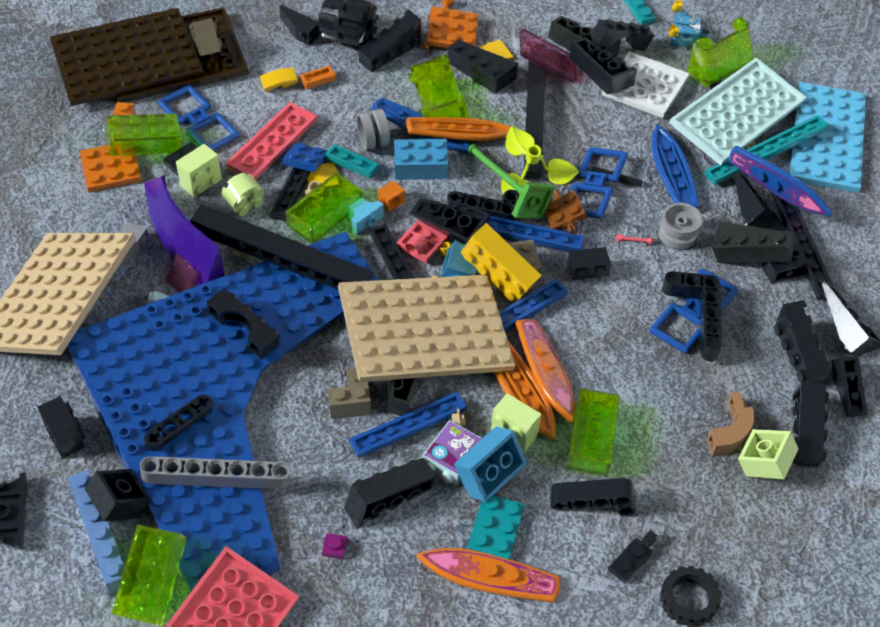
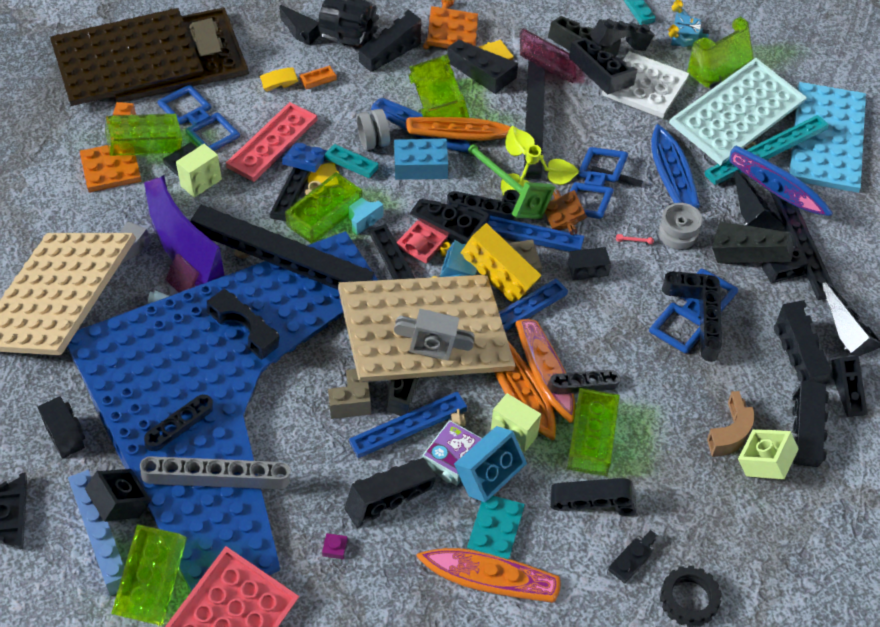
yellowish green brick [222,173,264,216] -> none
orange brick [377,180,405,213] -> none
none -> light grey brick [394,309,475,361]
none -> black beam [547,370,621,394]

